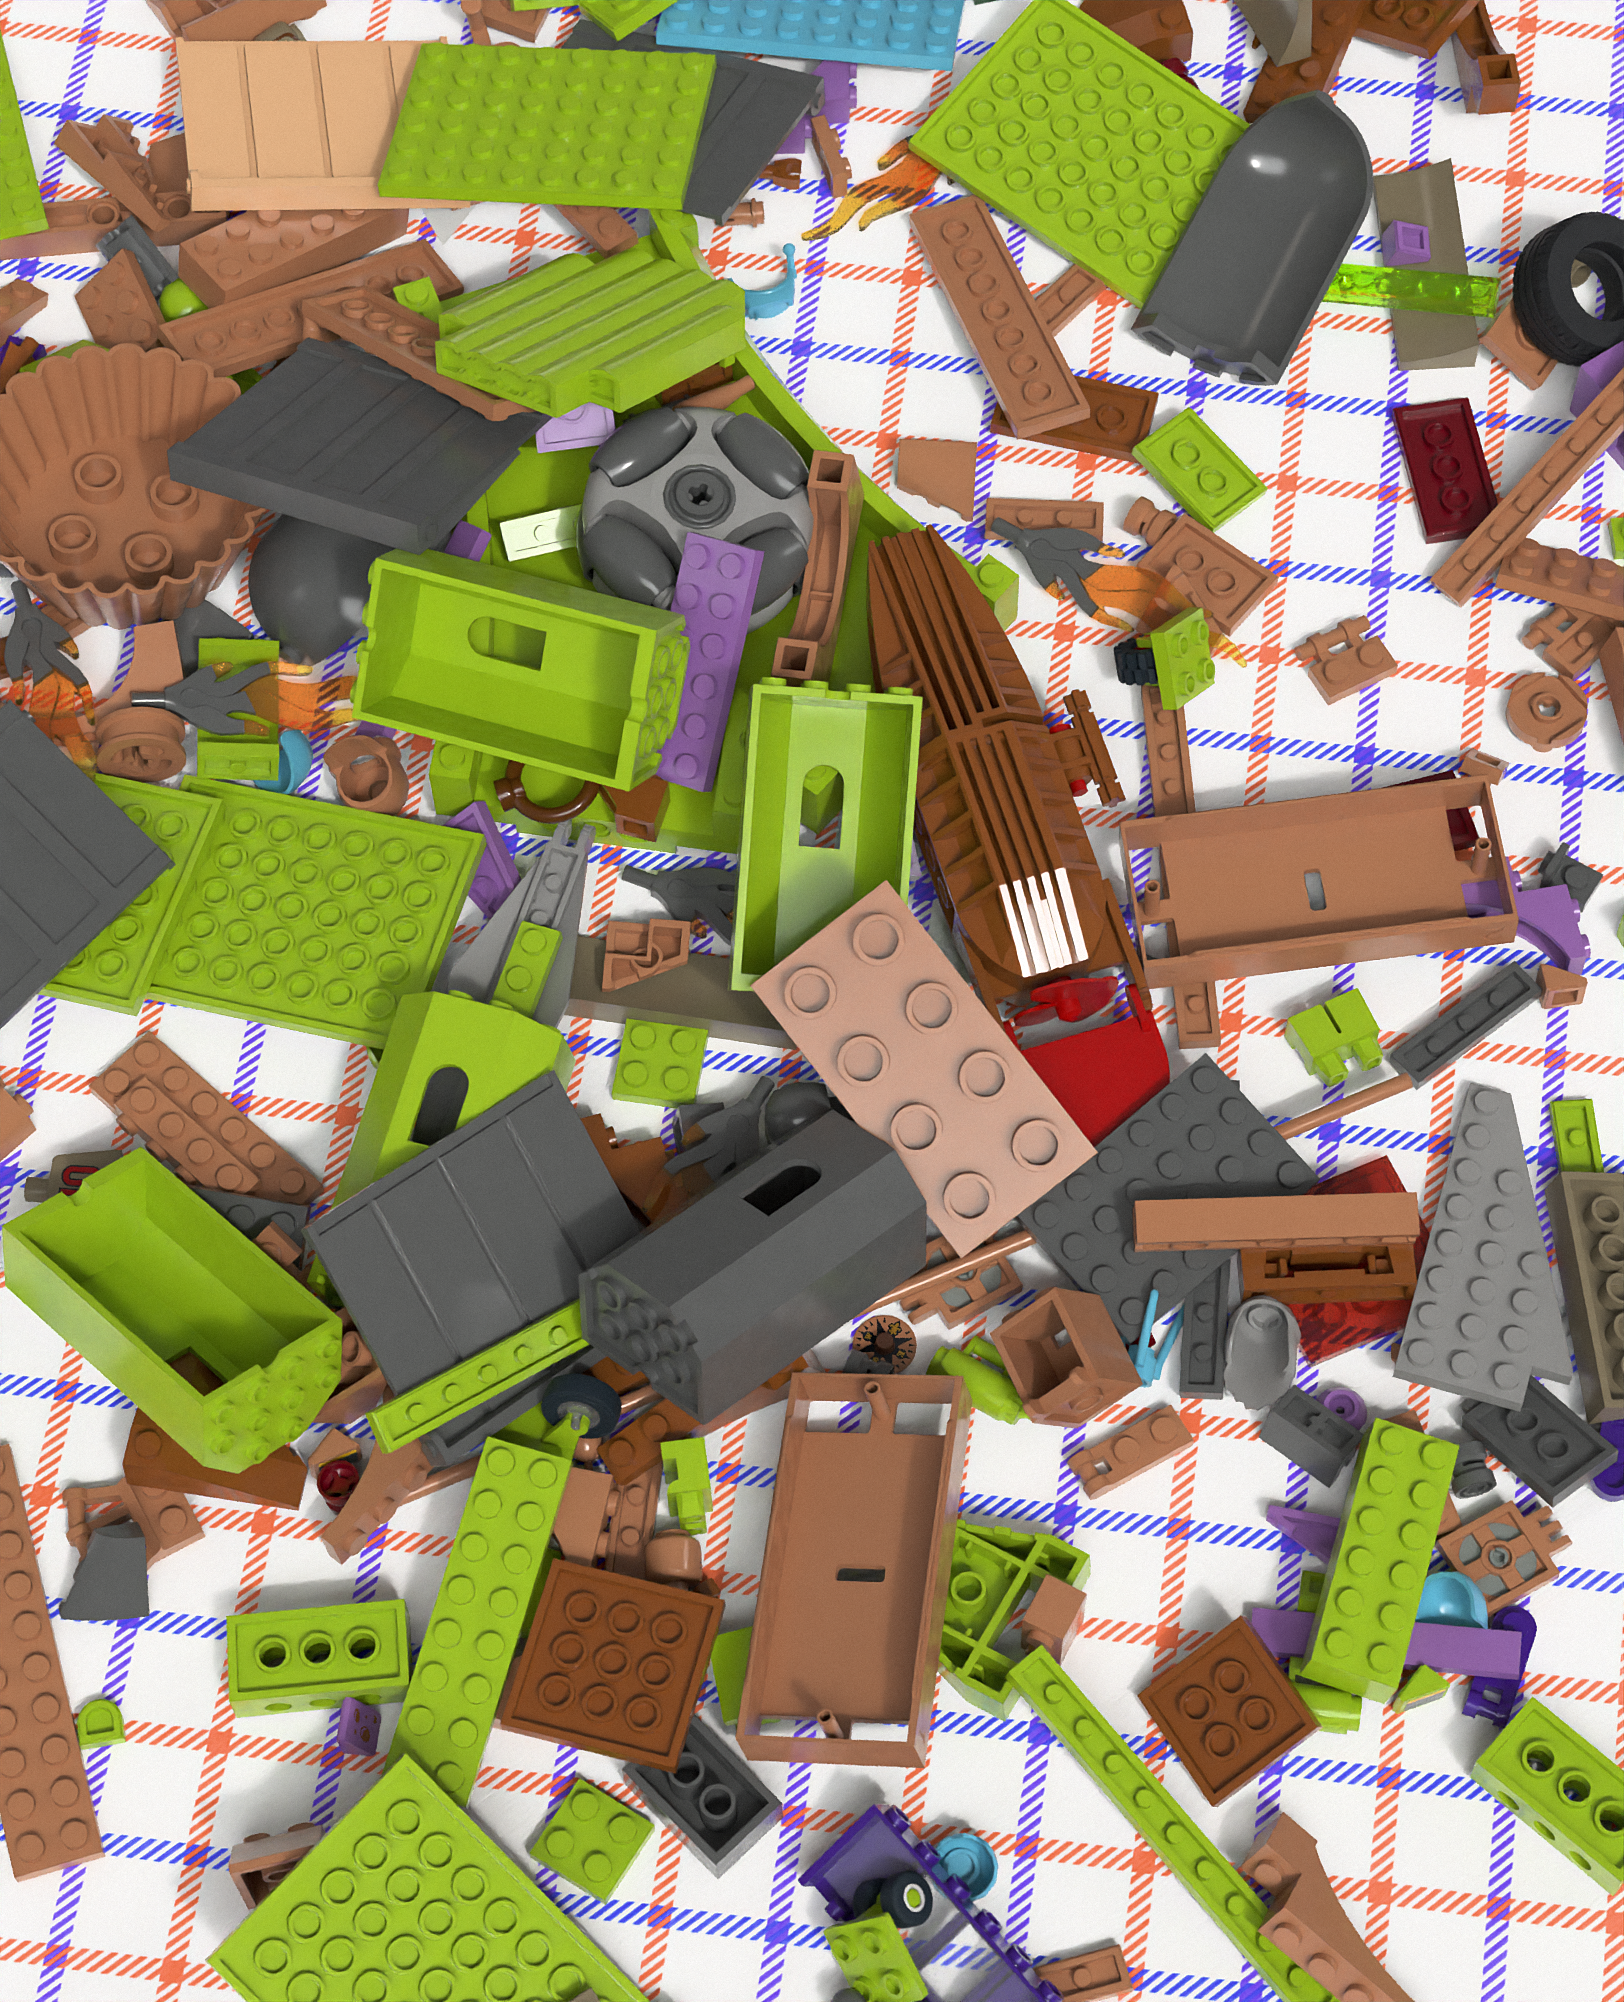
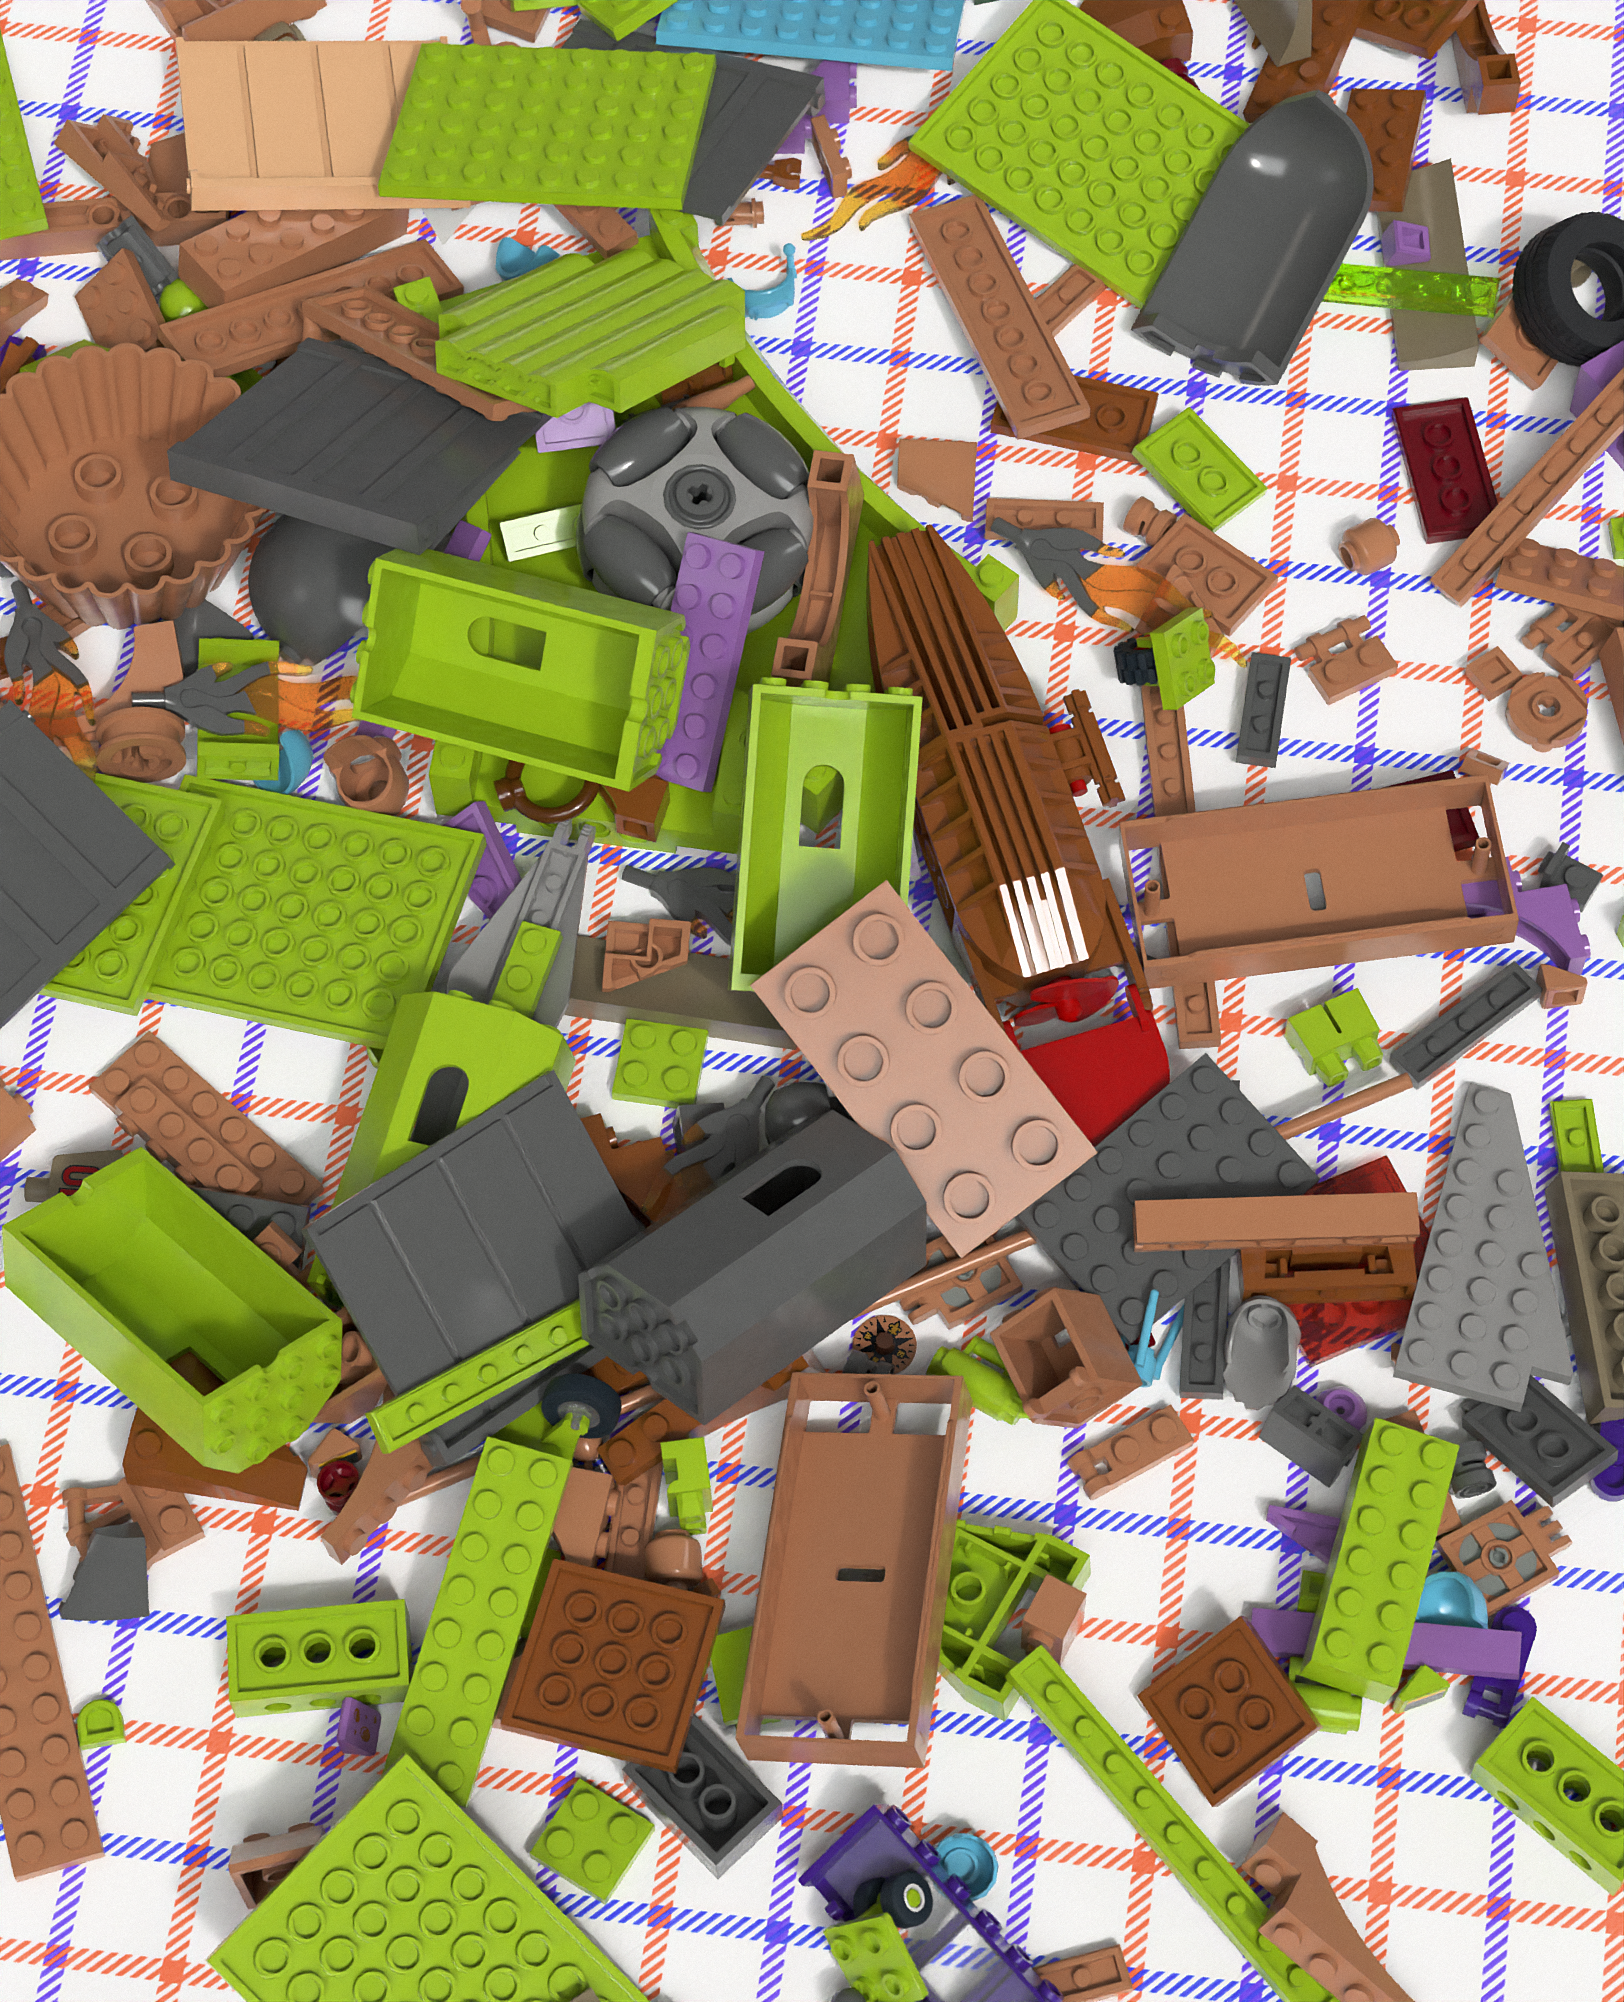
none -> medium azure helmet [495,237,561,281]
none -> dark grey plate [1236,652,1291,768]
none -> nougat head [1338,517,1400,576]
none -> dark orange plate [1346,88,1427,212]
none -> nougat plate [1464,646,1523,702]

